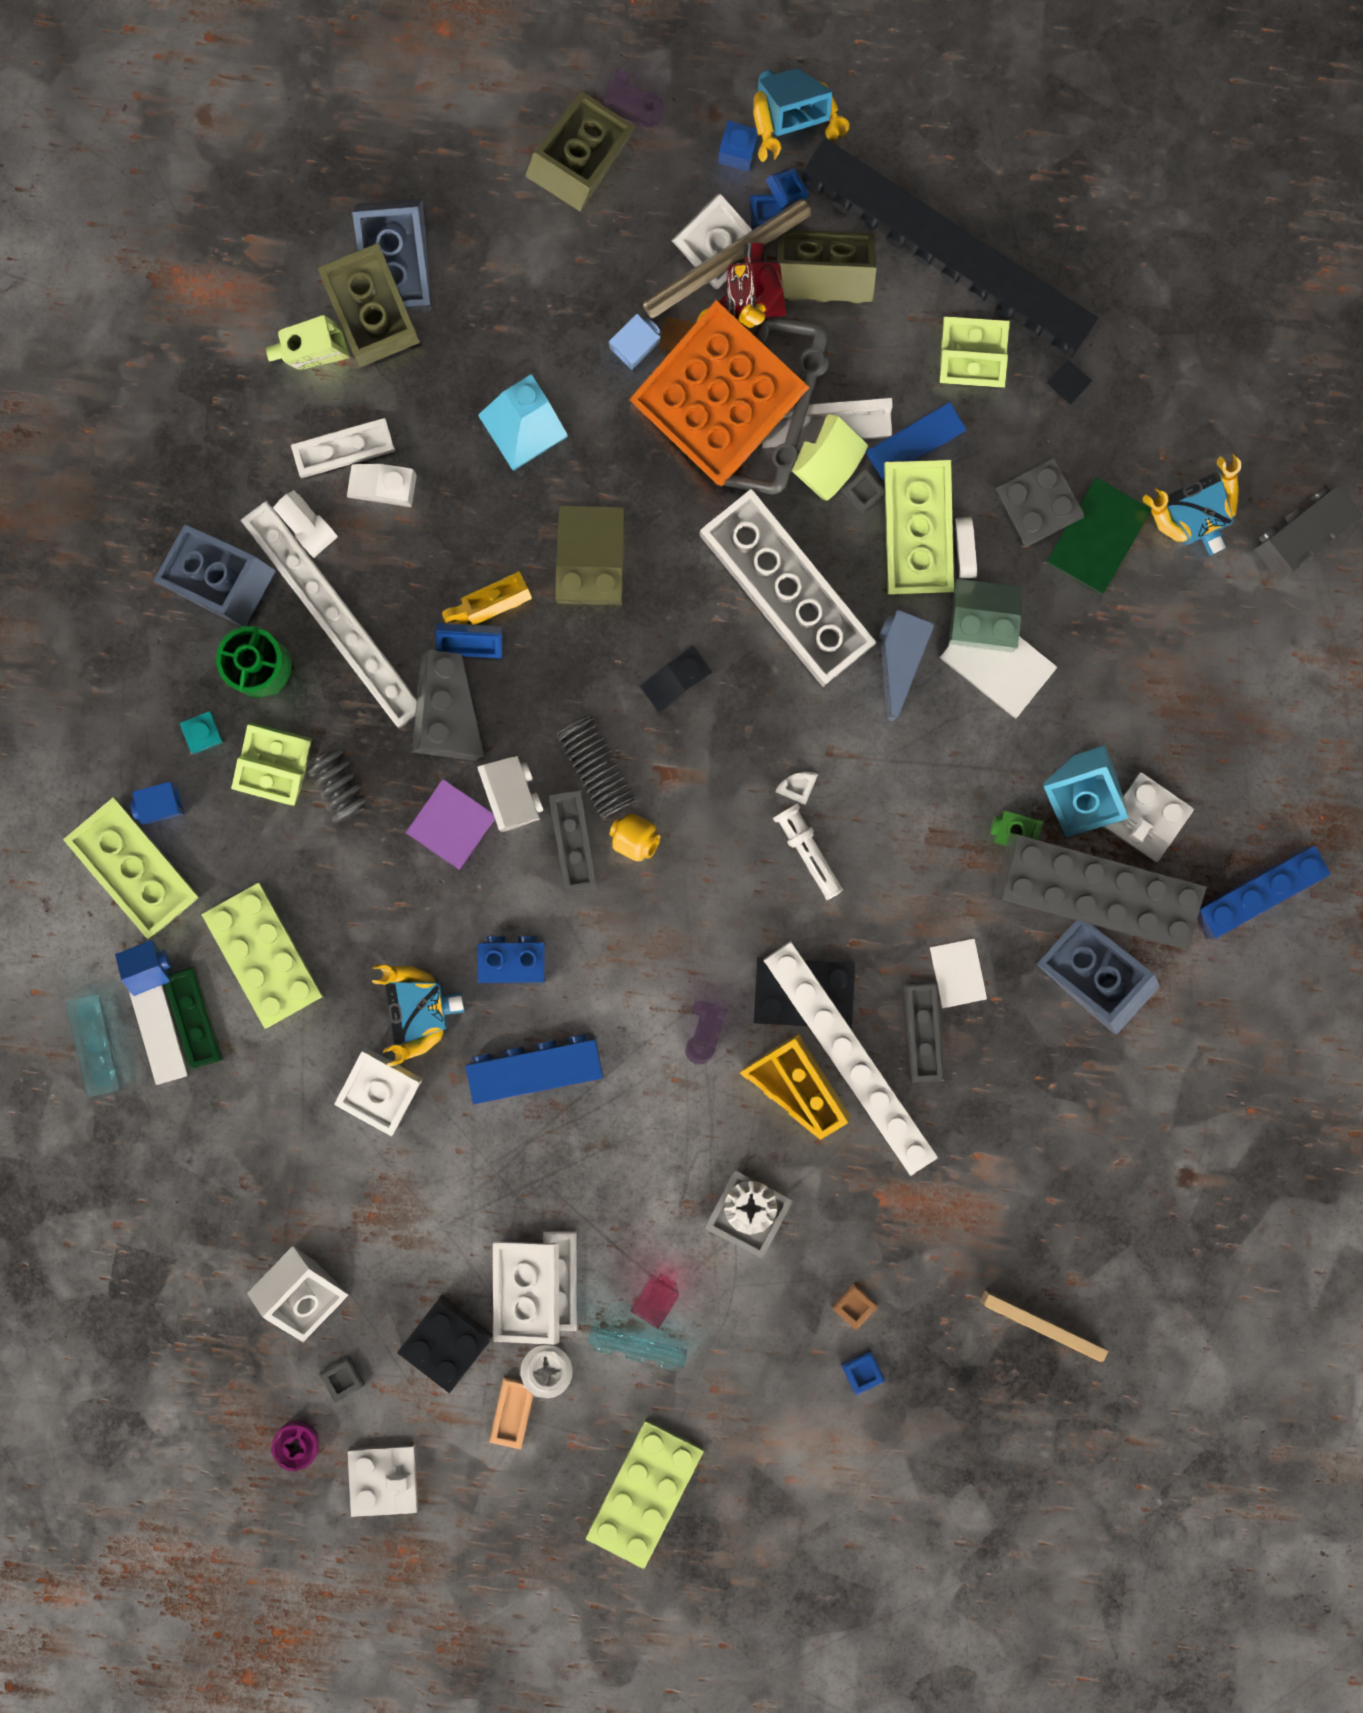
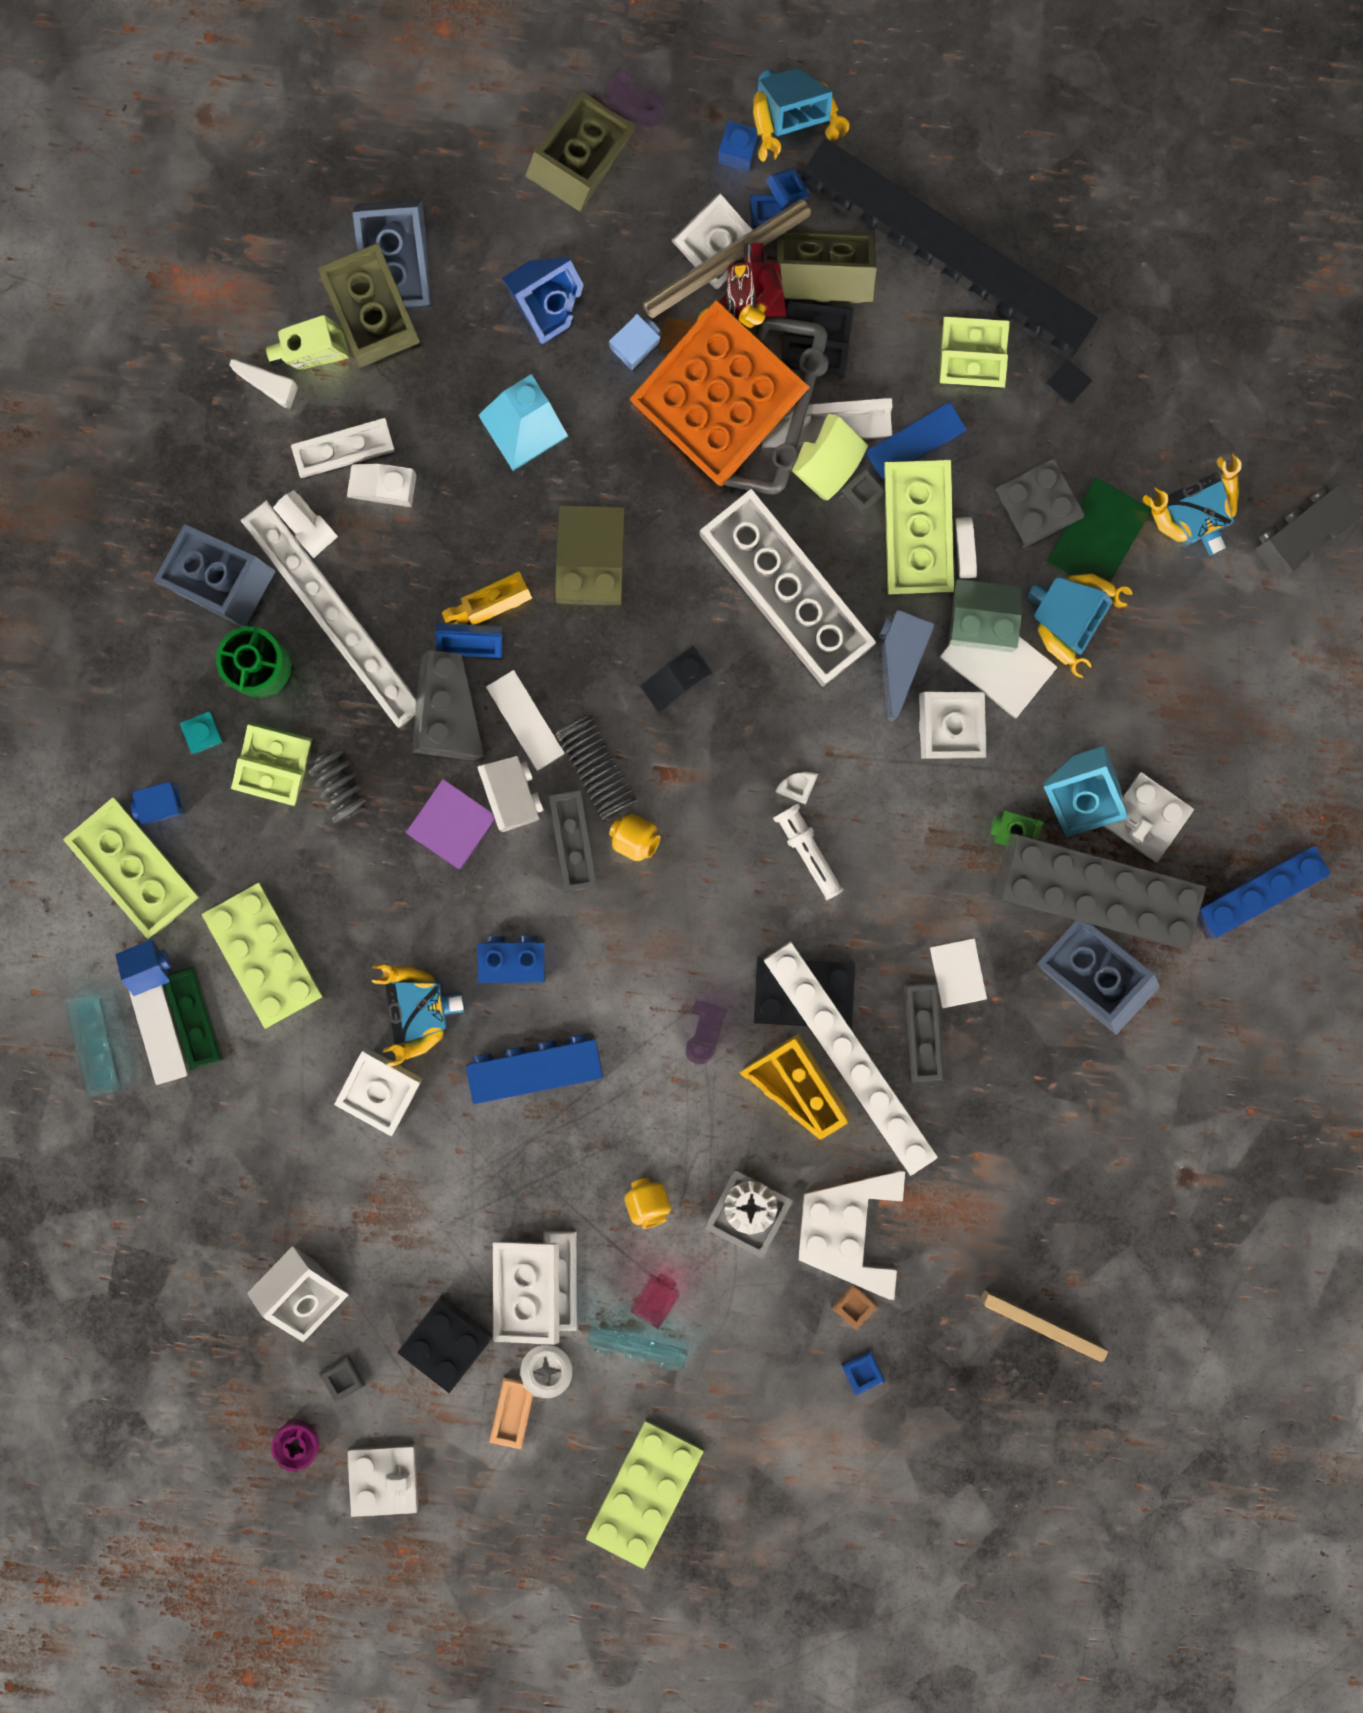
none -> white slope [229,359,298,410]
none -> white tile [486,670,565,771]
none -> blue slope [502,257,584,344]
none -> yellow head [624,1177,671,1229]
none -> black slope [781,301,853,376]
none -> white wing [798,1170,905,1300]
none -> white hinge [919,692,986,759]
none -> dark azure torso [1027,573,1132,677]

